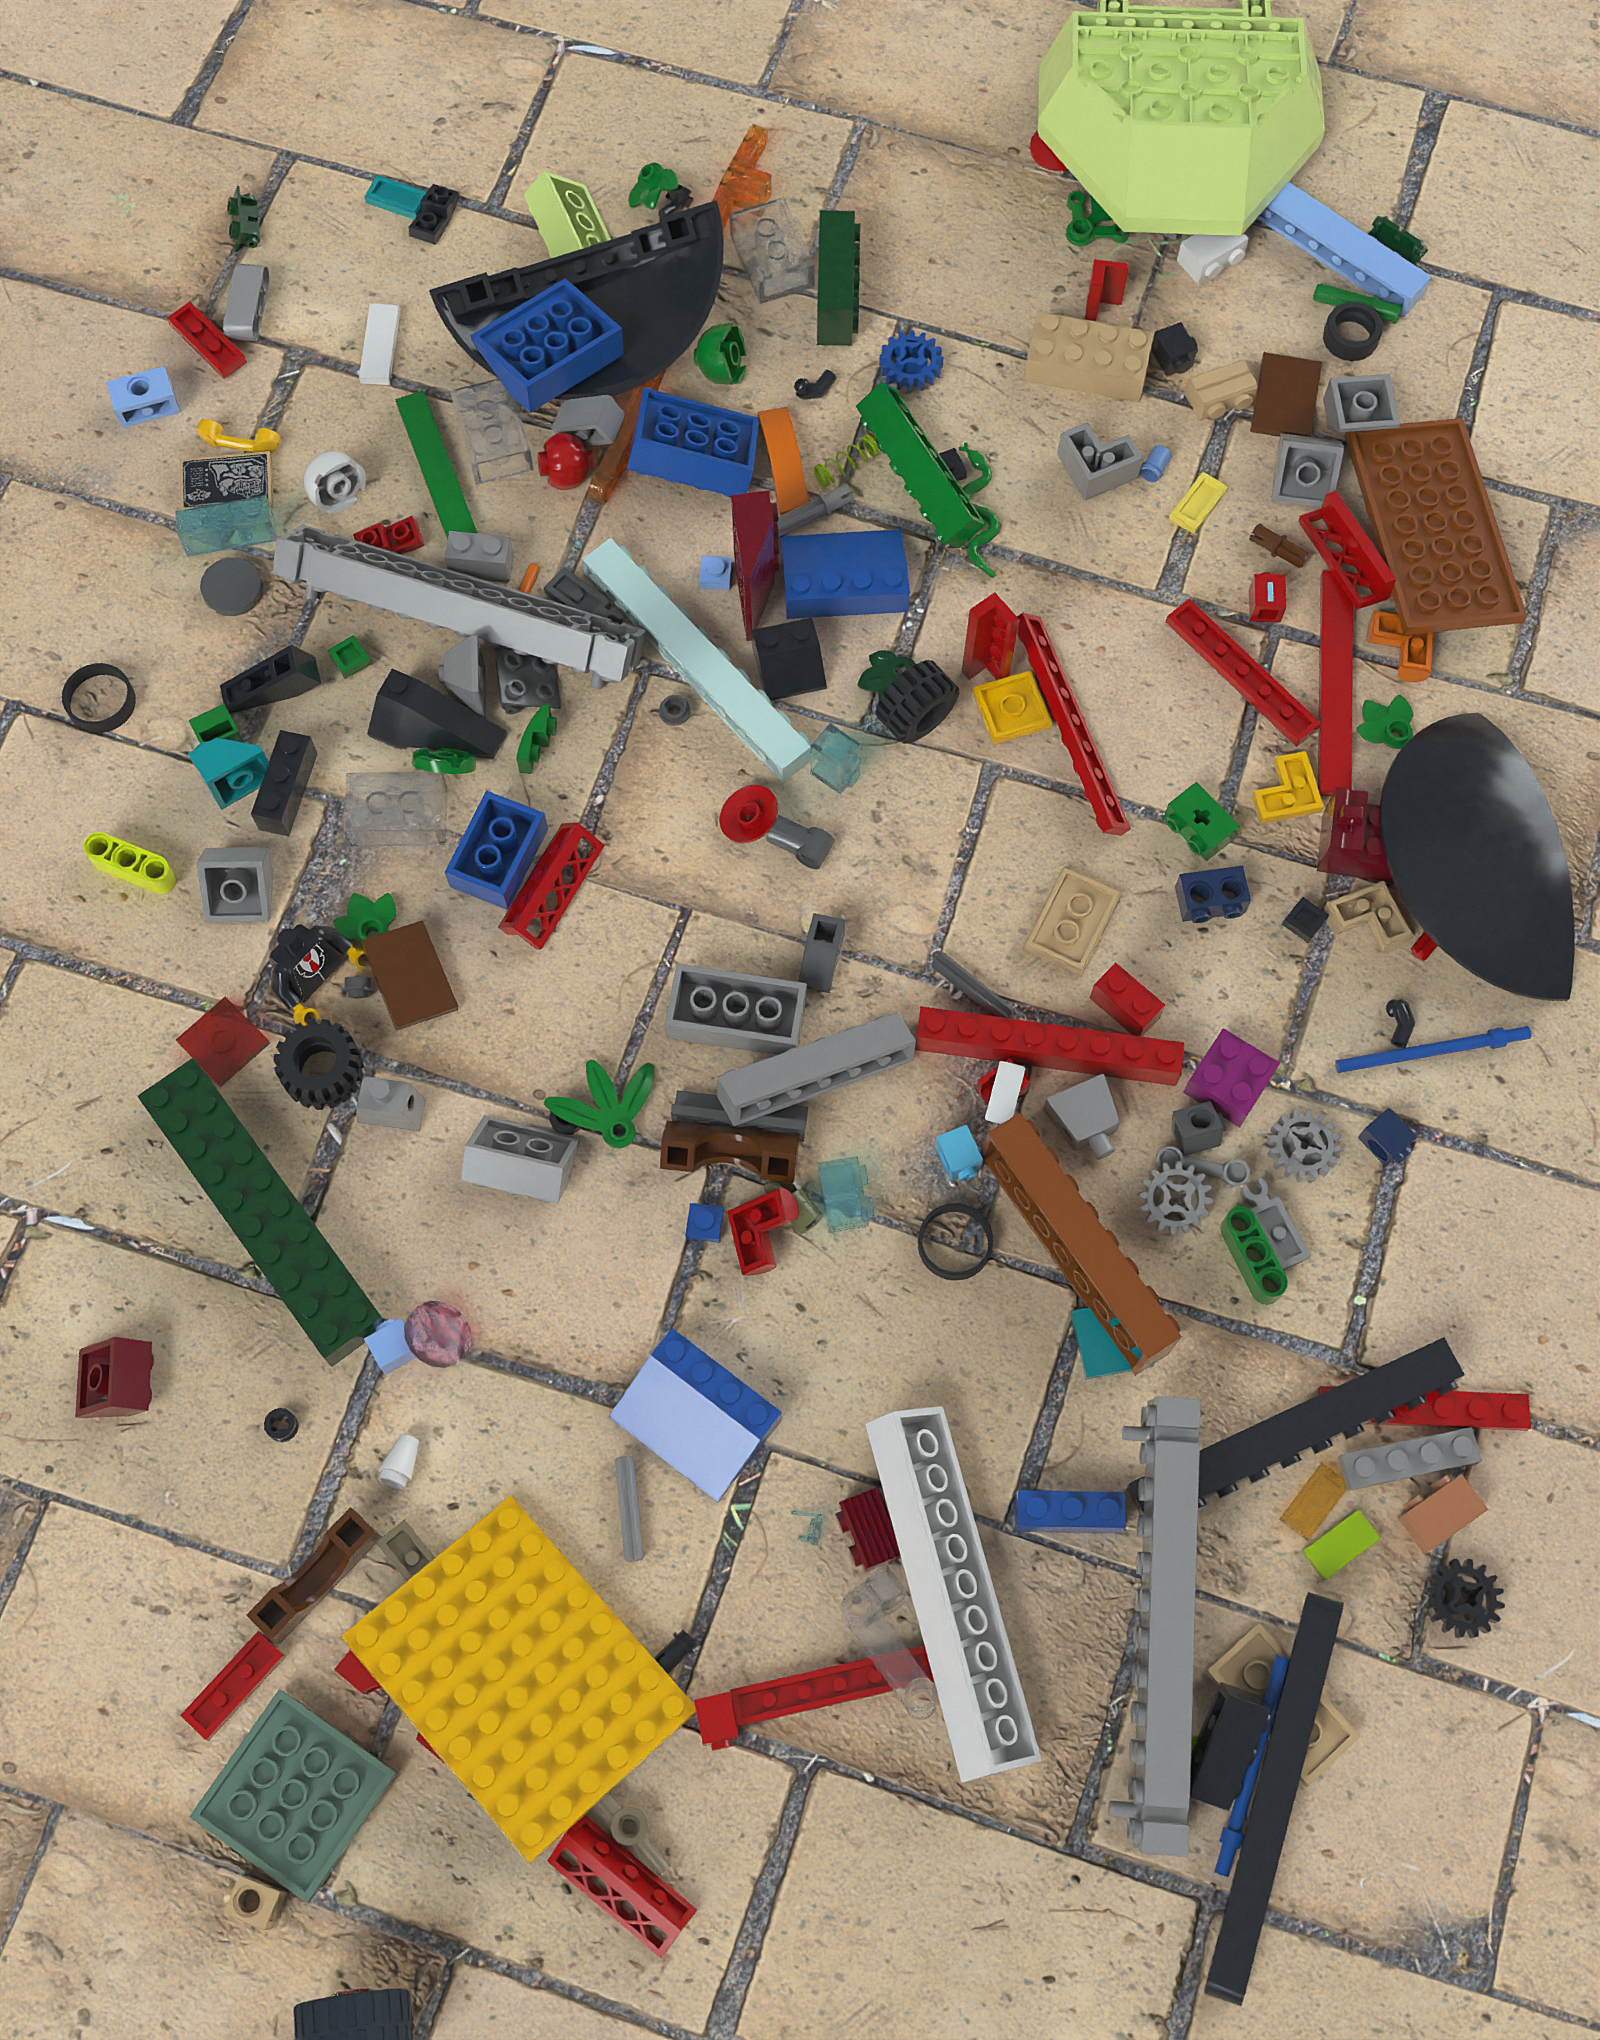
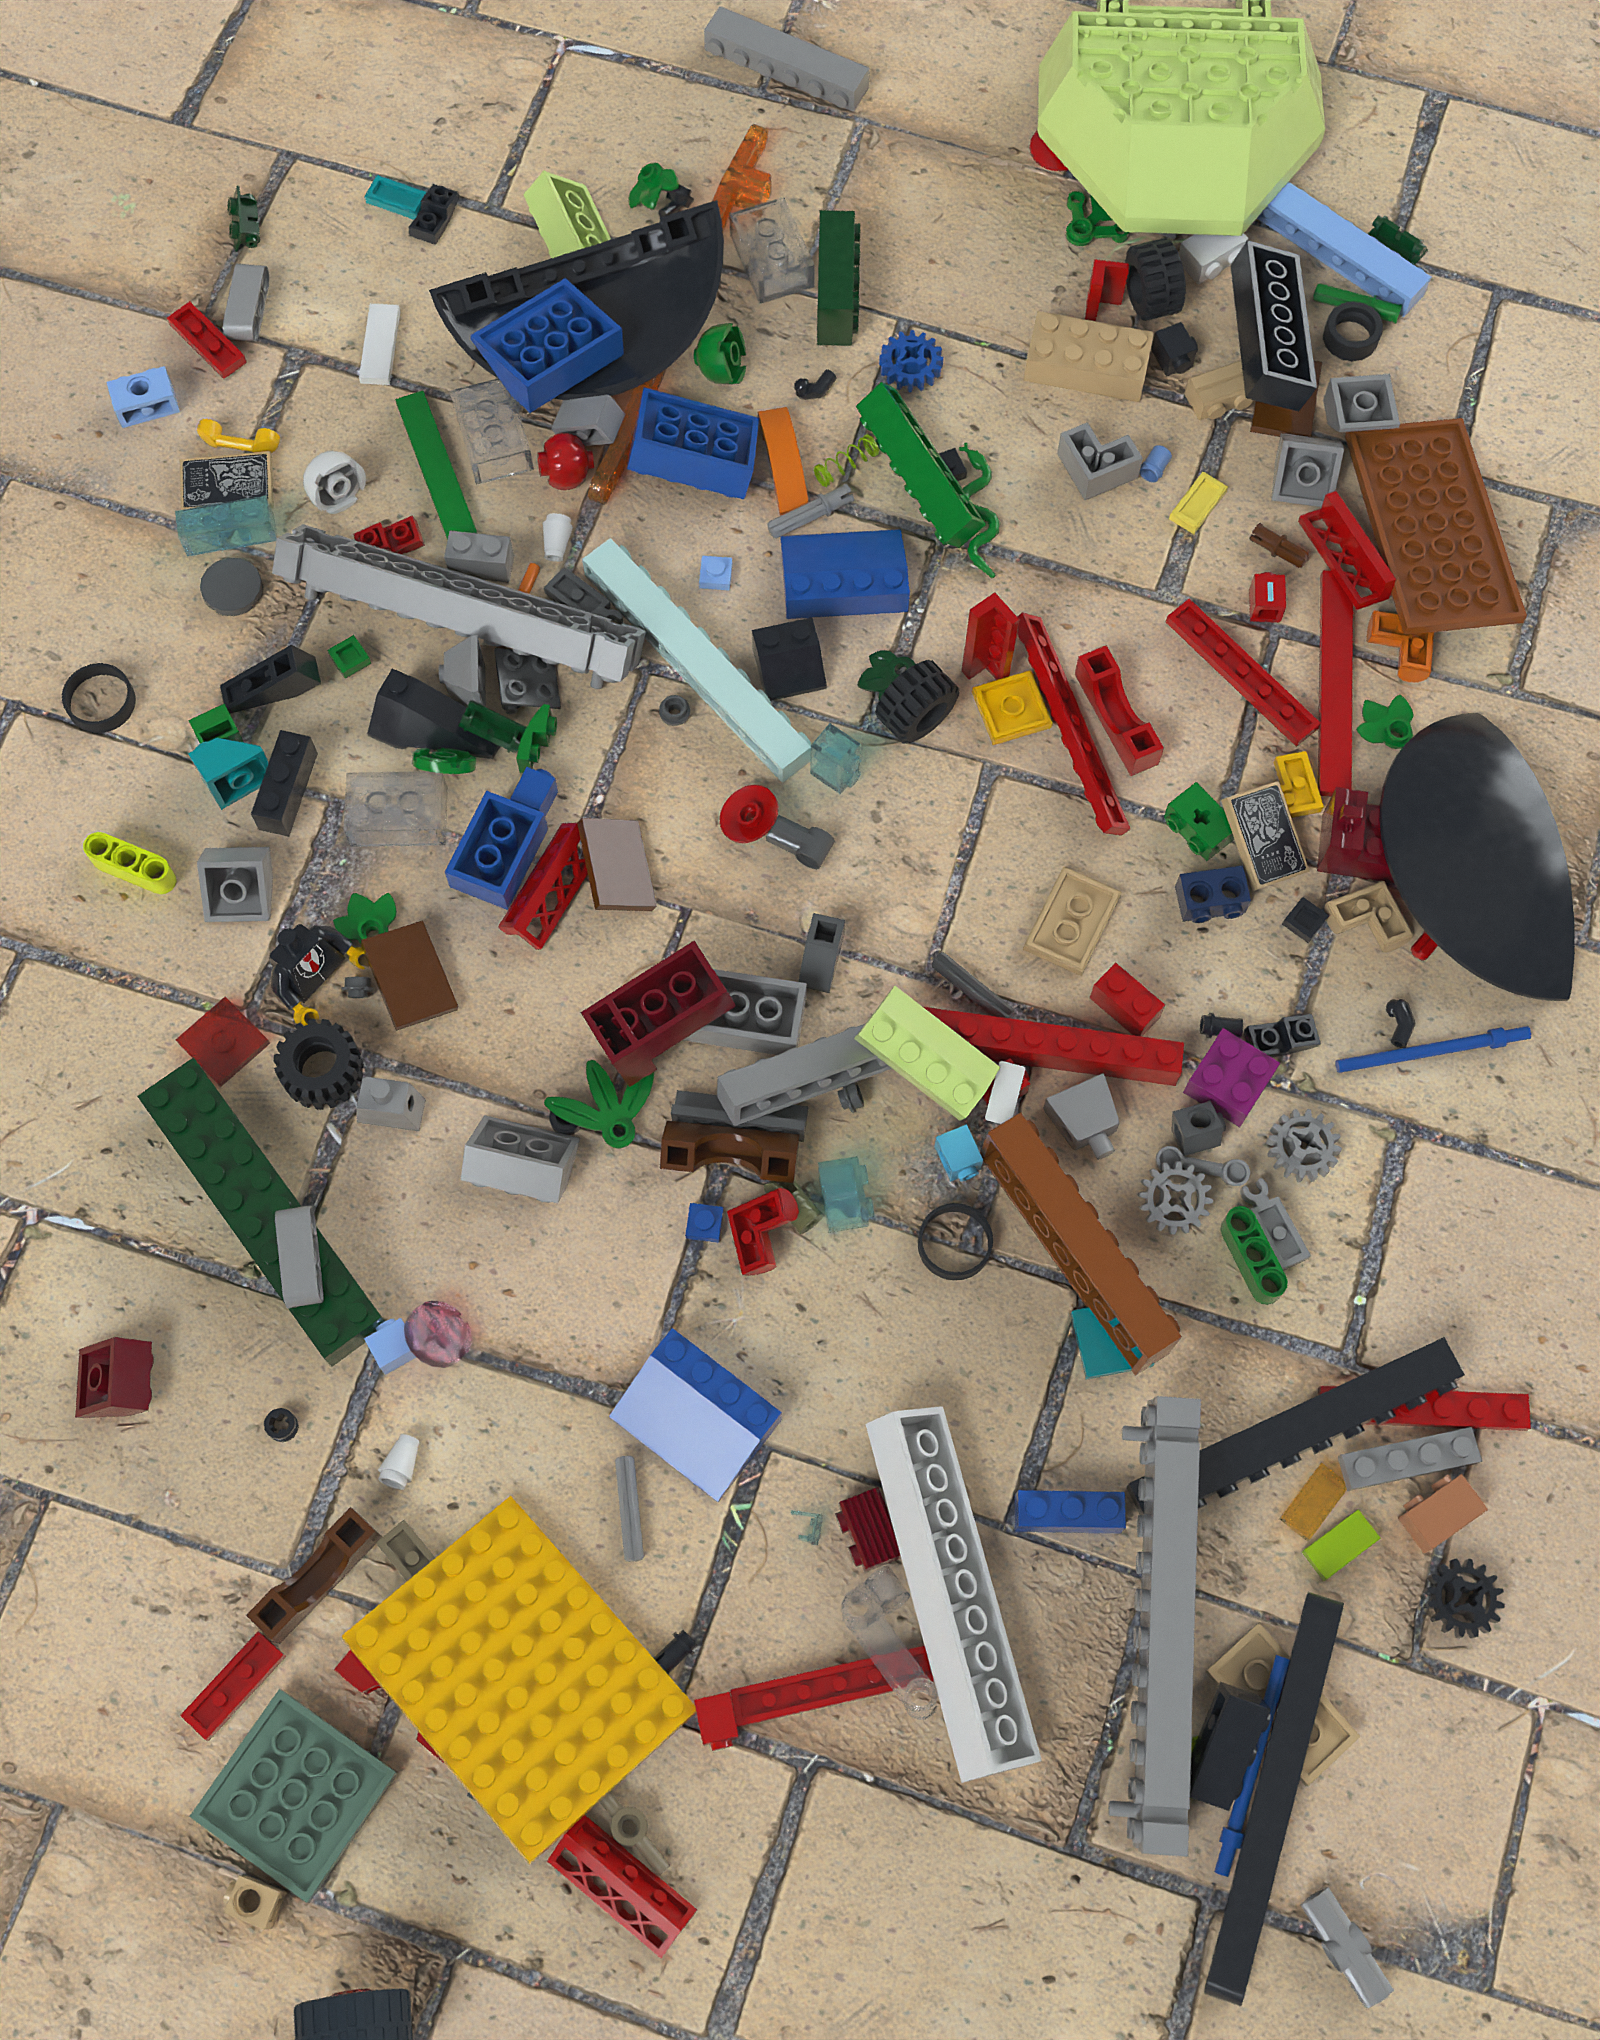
dark red slope [731,490,779,641] -> none
dark blue brick [1358,1108,1417,1167] -> none
none -> light grey beam [275,1205,323,1308]
none -> dark green hinge [458,700,526,754]
none -> blue brick [510,767,558,817]
none -> white cone [543,513,573,562]
none -> tile [577,818,657,911]
none -> dark red hinge [581,940,736,1087]
none -> light grey brick [704,6,870,112]
none -> dark grey plate [838,1082,864,1113]
none -> yellowish green slope [854,986,1001,1121]
none -> red arch [1074,645,1164,776]
none -> black tyre [1125,238,1186,321]
none -> black pin [1200,1012,1243,1039]
none -> tile [1221,781,1310,891]
none -> black brick [1230,240,1317,412]
none -> black slope [1243,1014,1321,1058]
none -> light grey piece [1300,1887,1394,2008]

